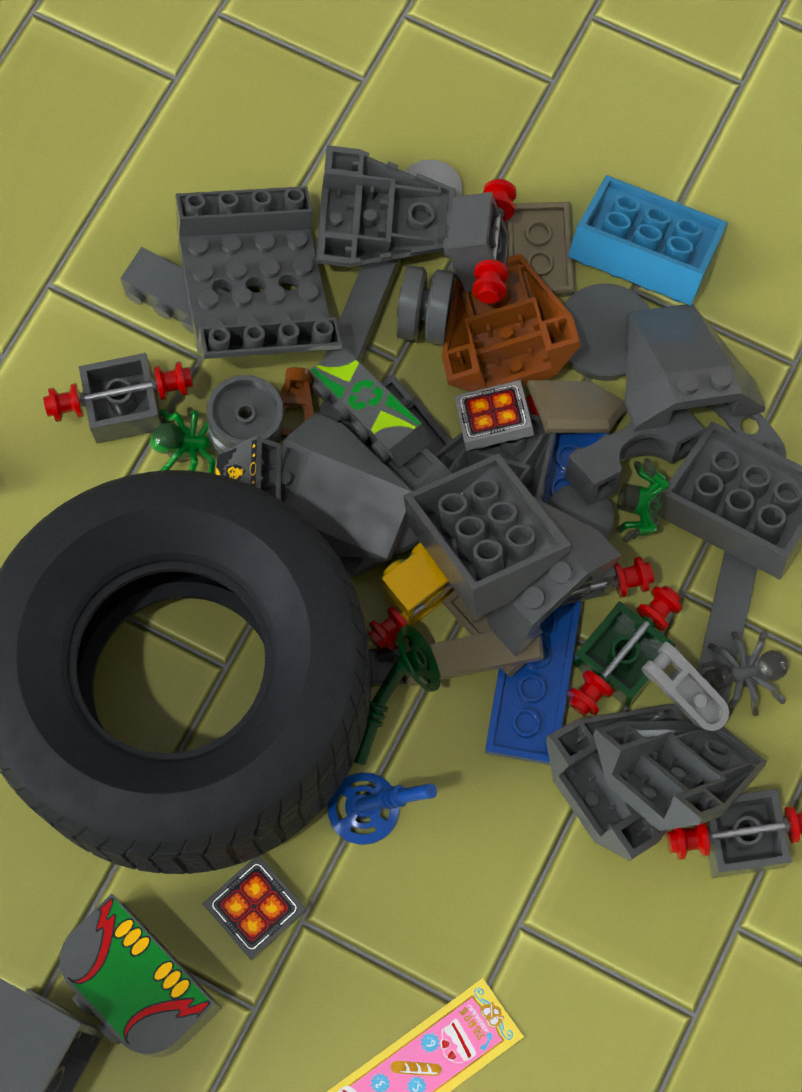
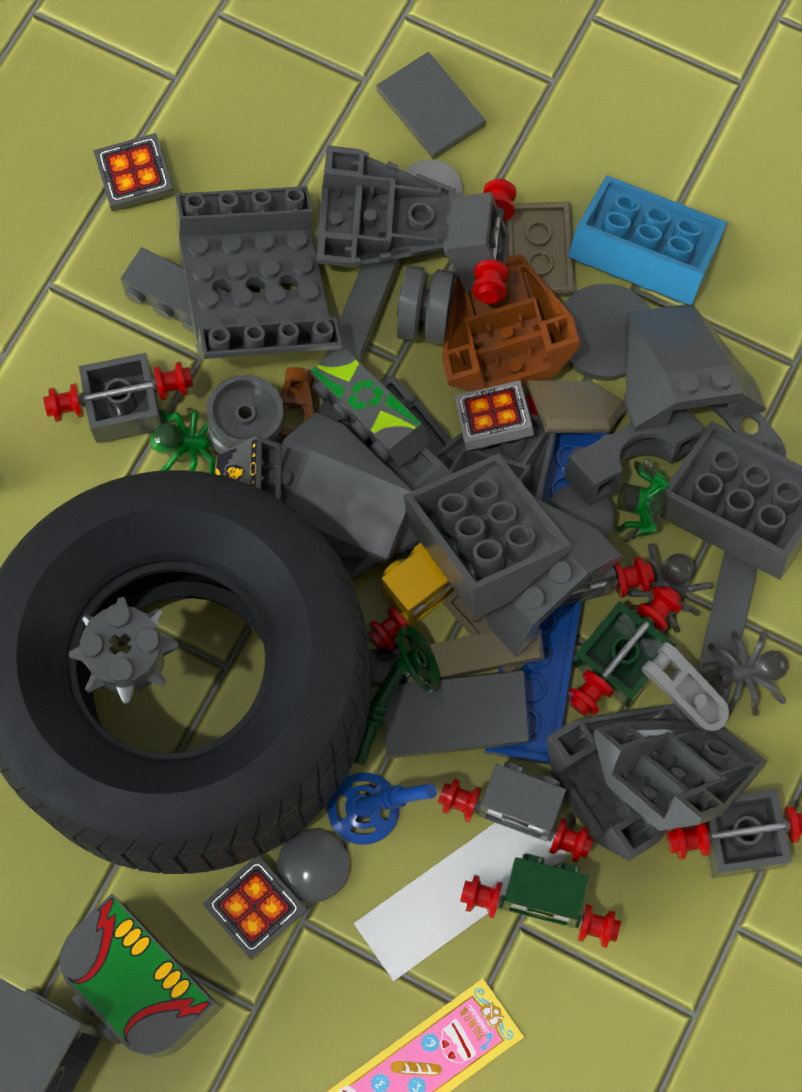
none -> dark grey brick [69,597,179,704]
none -> tile [93,133,175,211]
none -> dark grey dish [277,829,349,902]
none -> white sticker [354,823,568,981]
none -> dark grey tile [377,52,486,160]
none -> dark grey tile [384,671,531,759]
none -> dark grey brick [438,762,594,863]
none -> dark green brick [460,854,621,948]
none -> animal [627,543,712,633]

